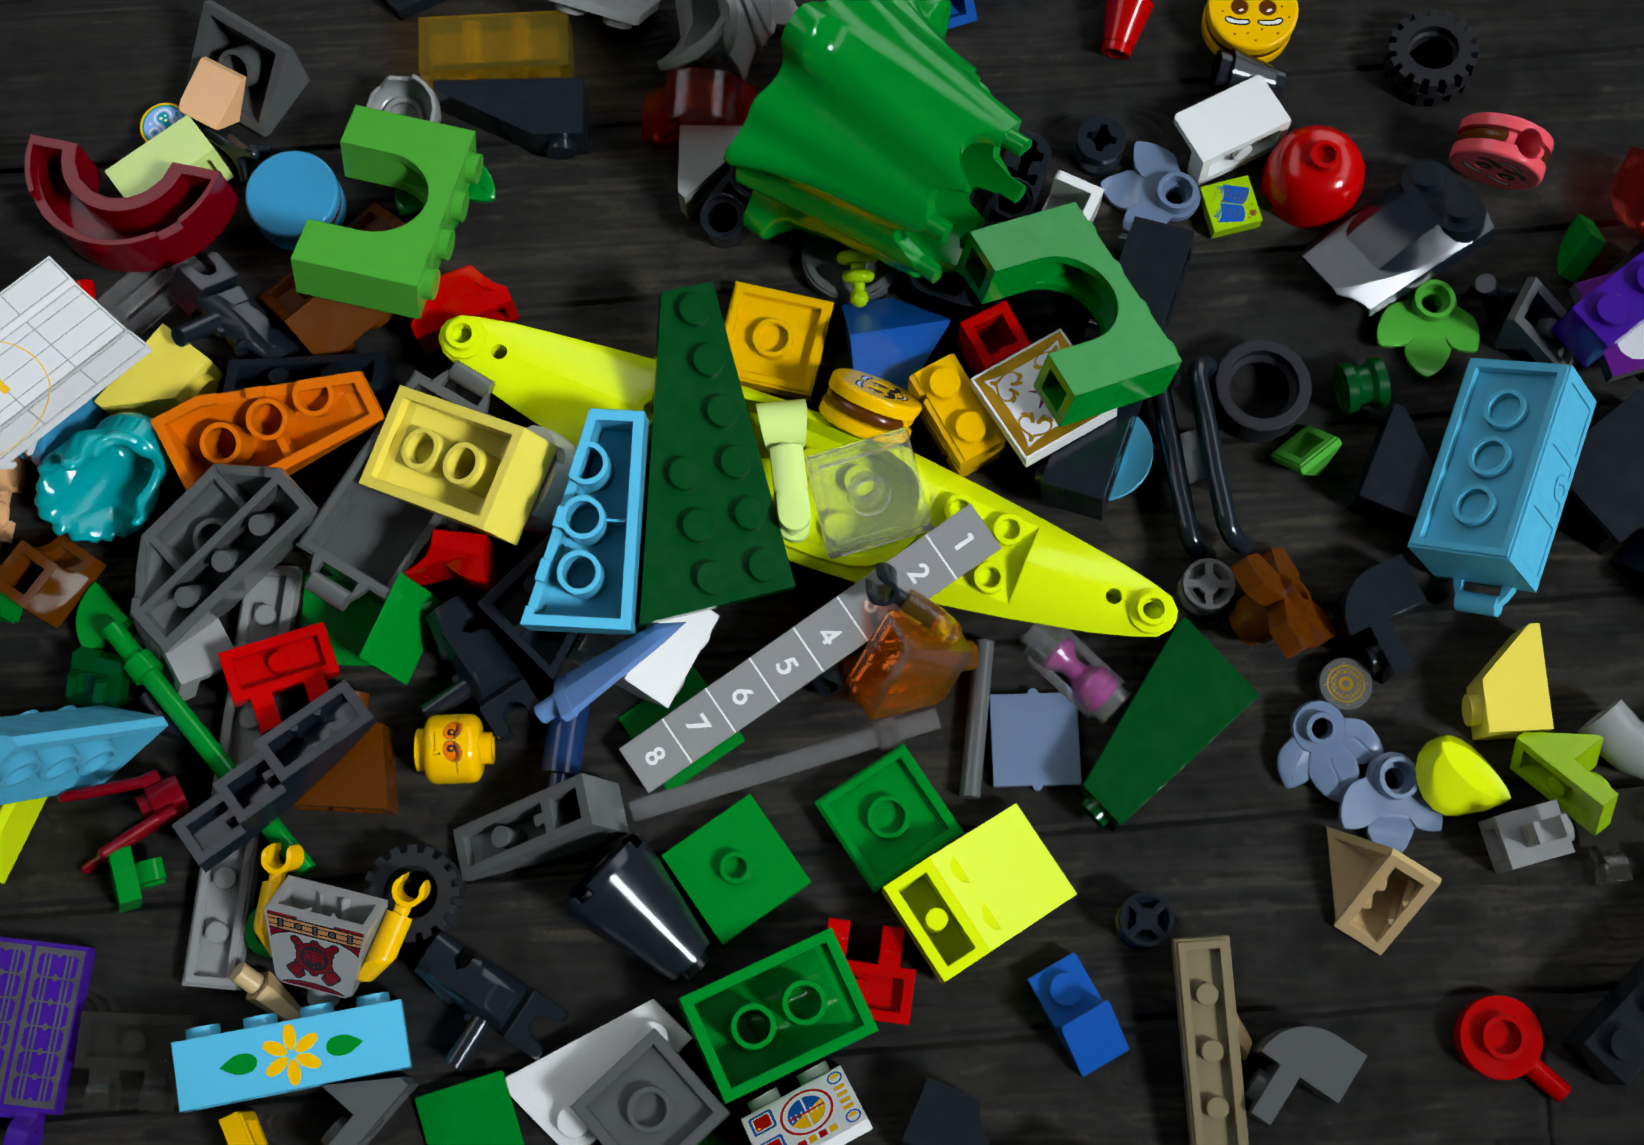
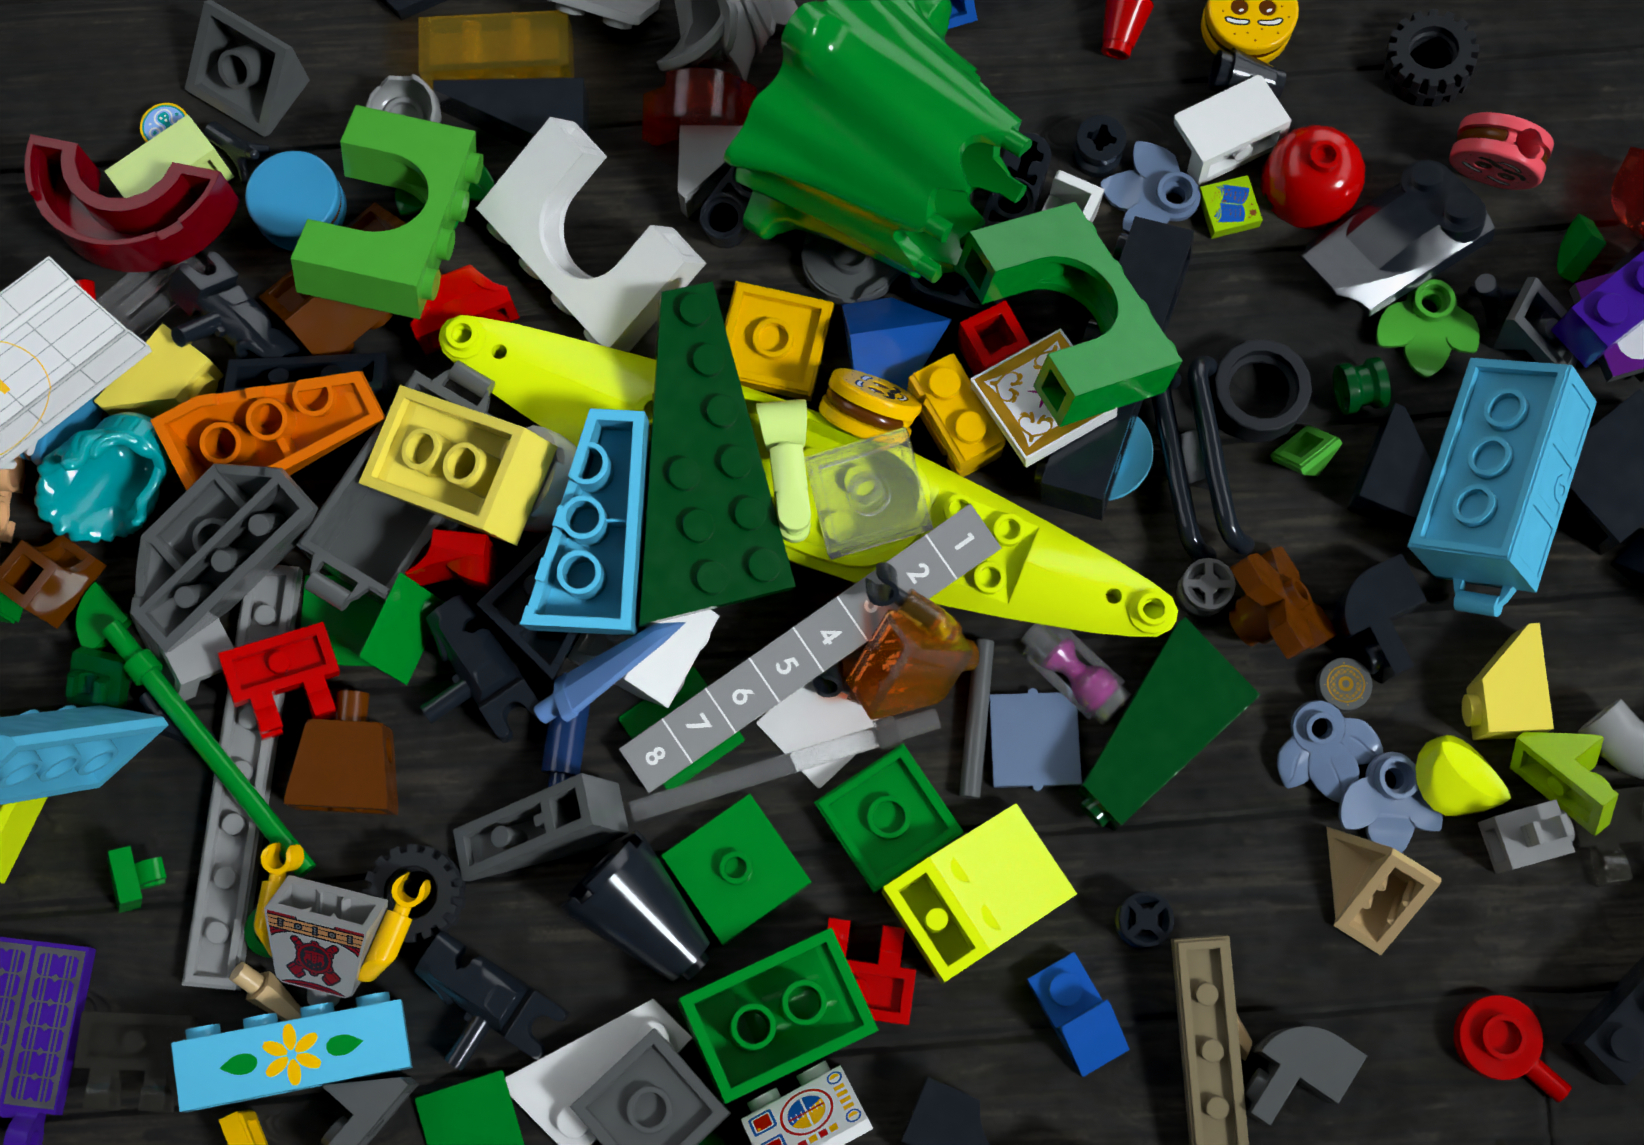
dark red plant [58,769,192,874] -> none
black slope [172,679,377,873] -> none
light nougat slope [178,56,247,130] -> none
yellow head [414,714,495,784] -> none
lime hair [836,249,877,308] -> none
none -> white arch [476,117,706,351]
none -> white sticker [757,680,885,788]

